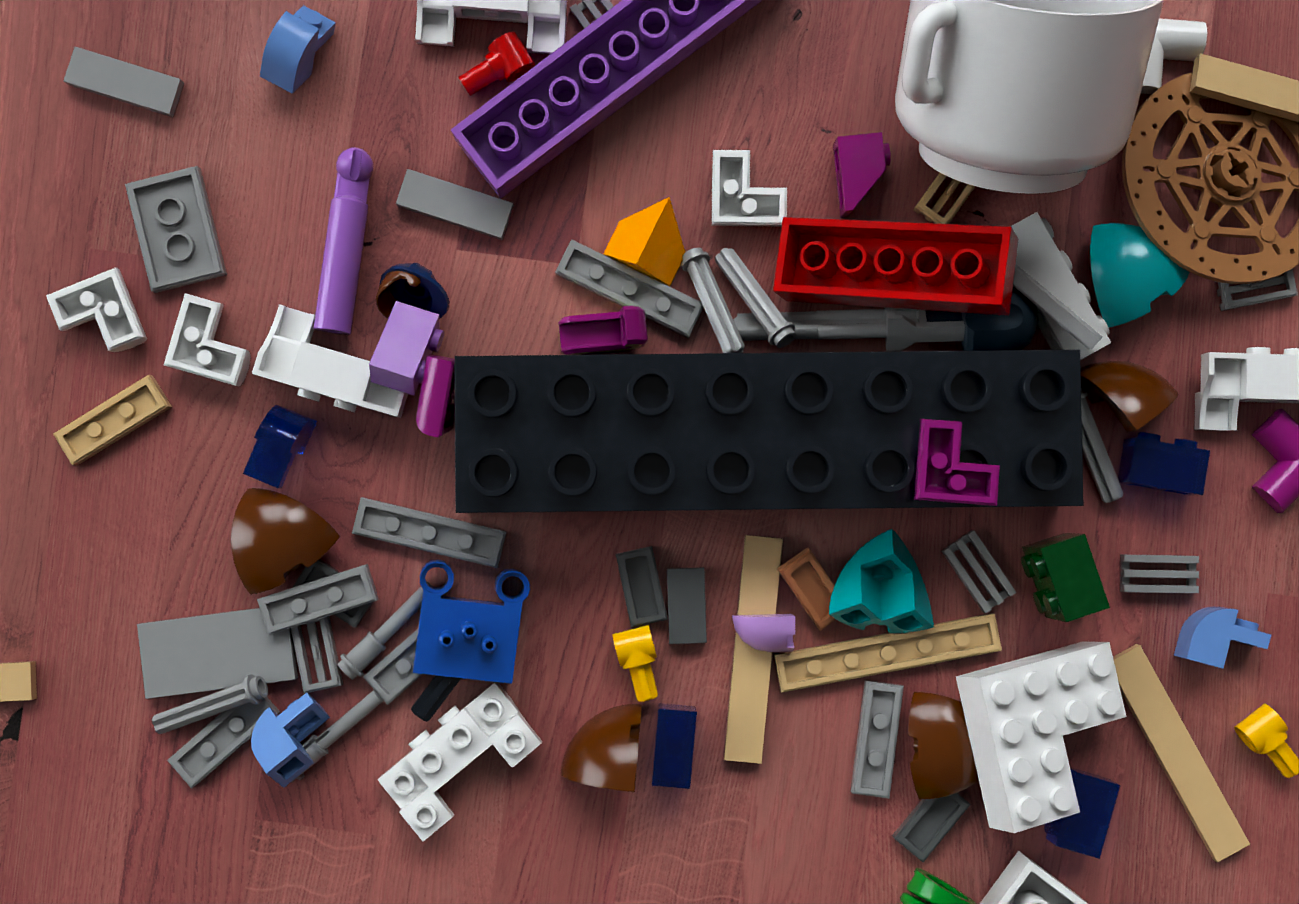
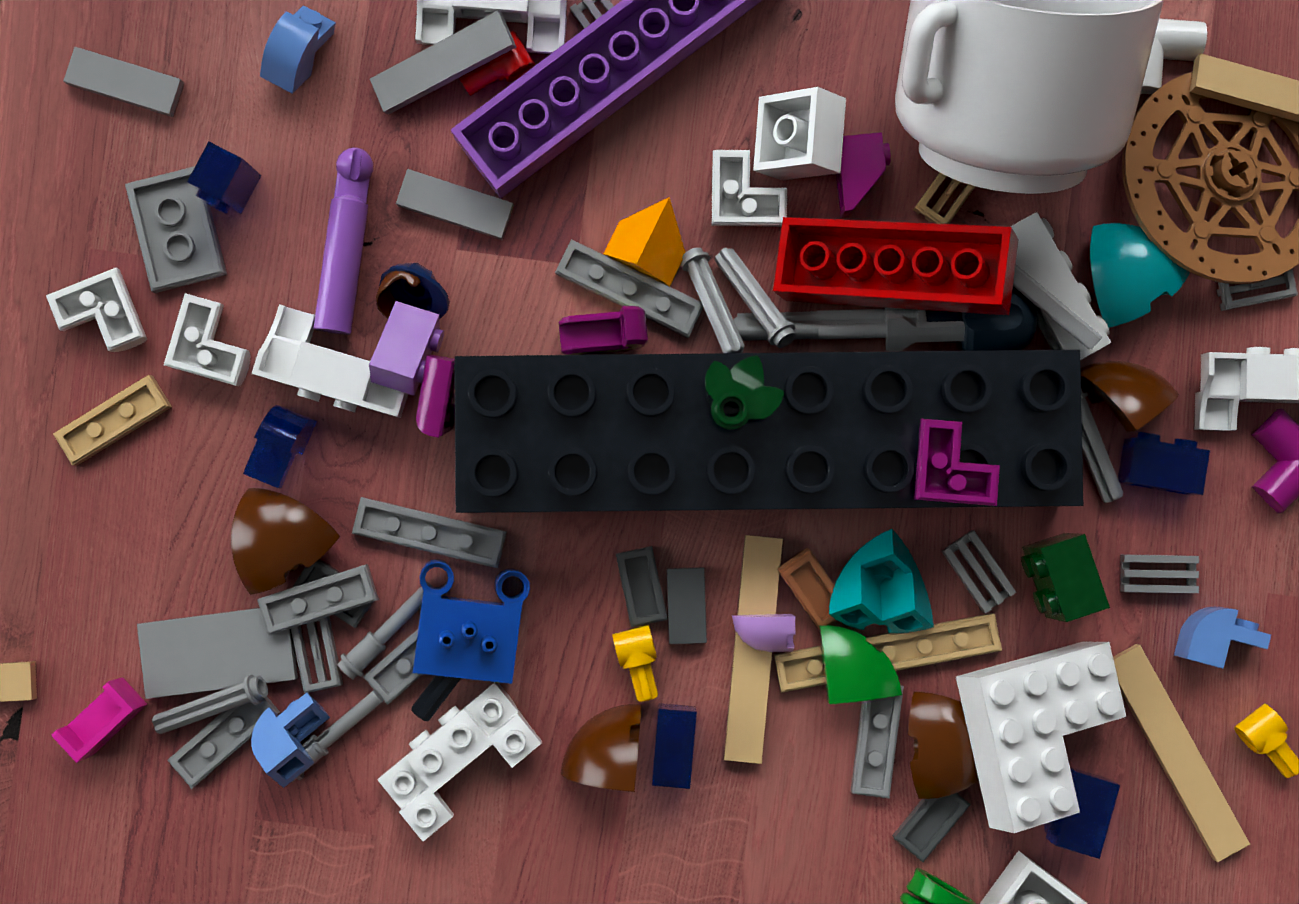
none -> dark pink panel [51,677,148,763]
none -> clear blue brick [187,141,262,215]
none -> light grey tile [370,11,516,115]
none -> dark green plate [705,355,784,430]
none -> white brick [753,87,846,180]
none -> green brick [819,625,902,704]

